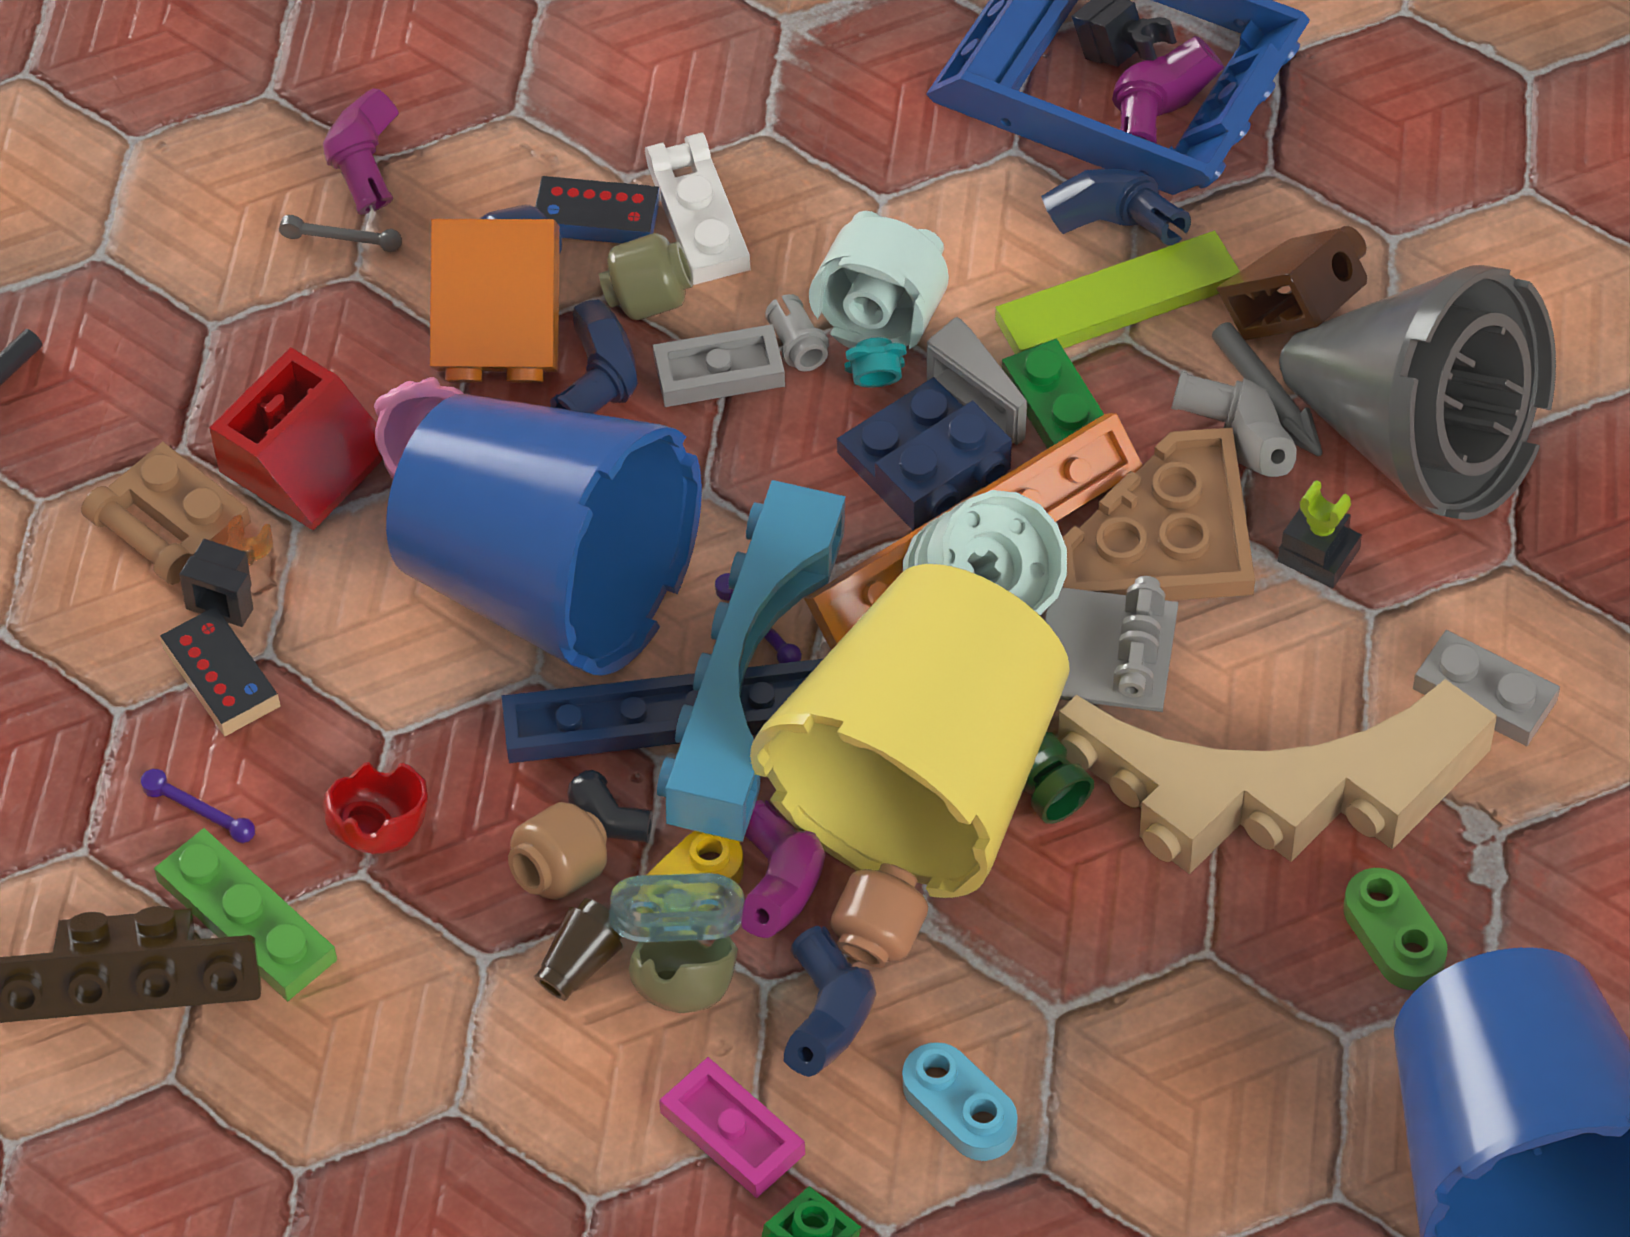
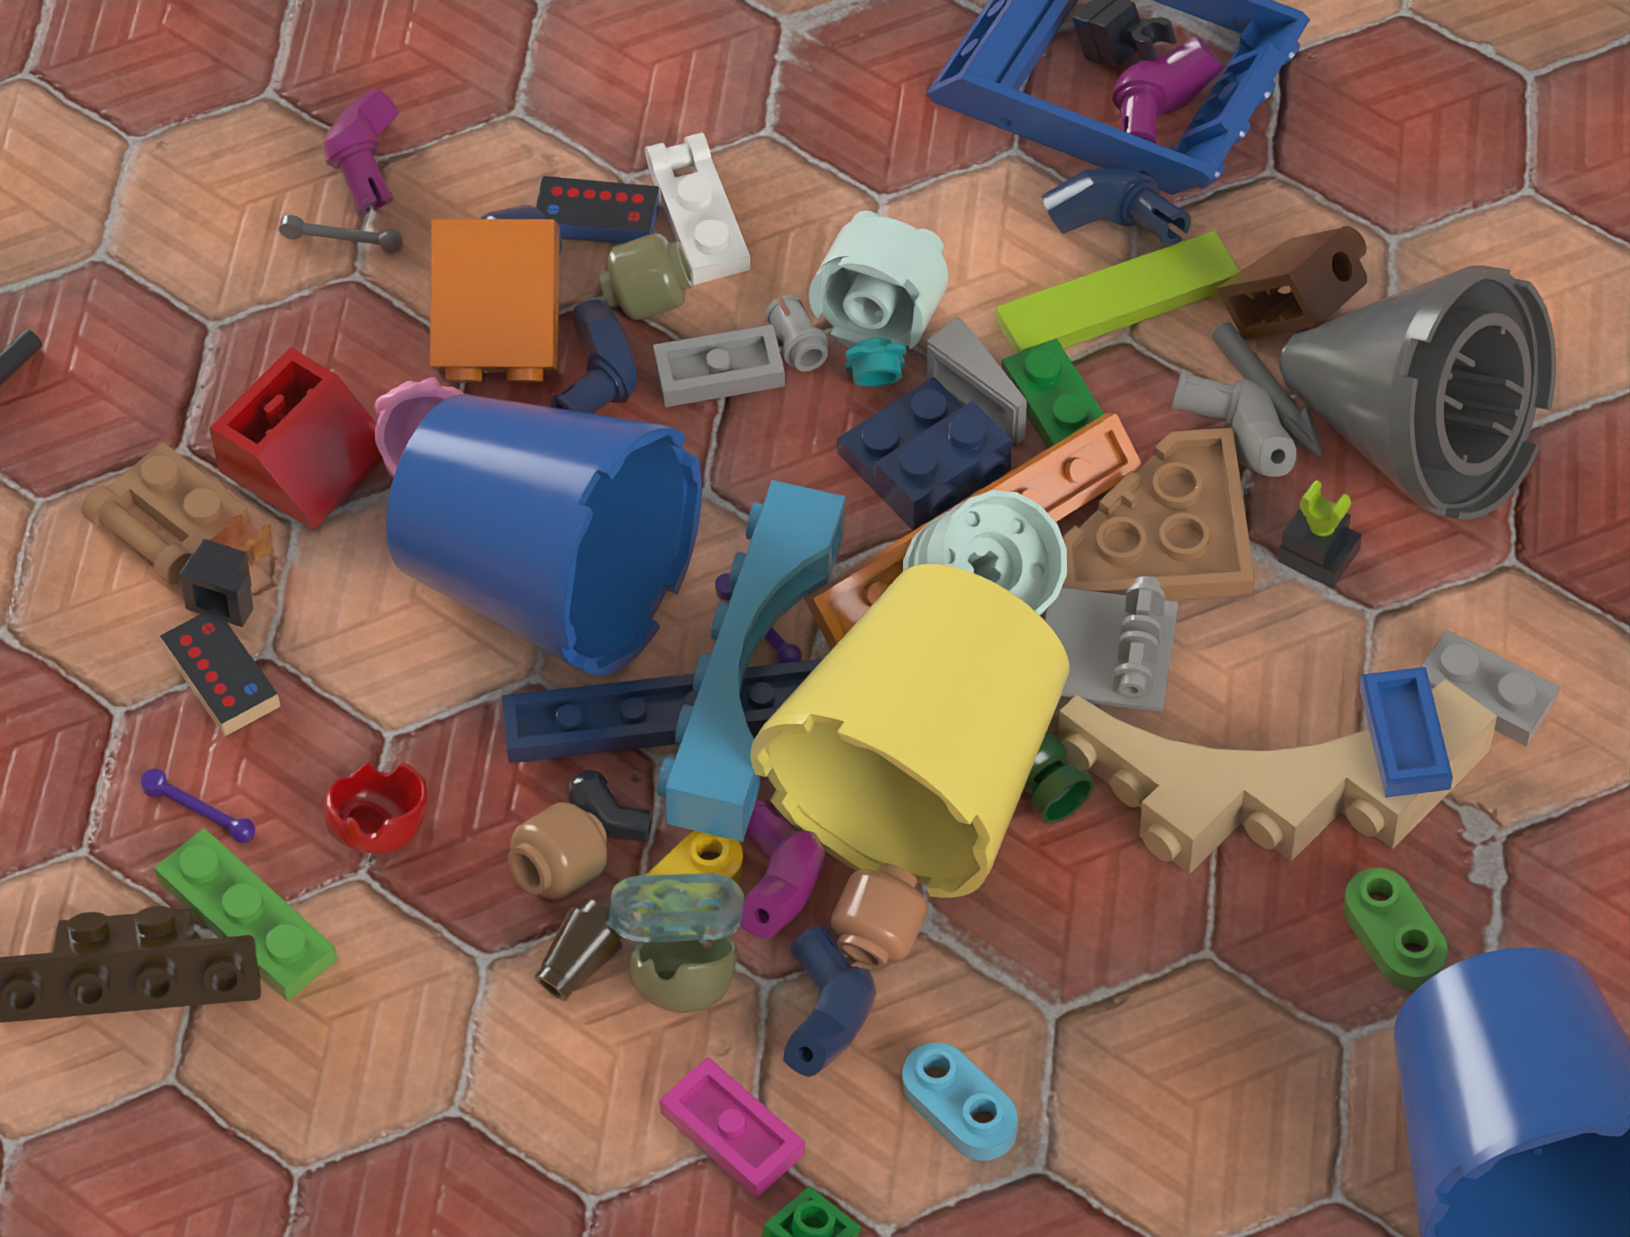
none -> blue tile [1359,667,1453,798]

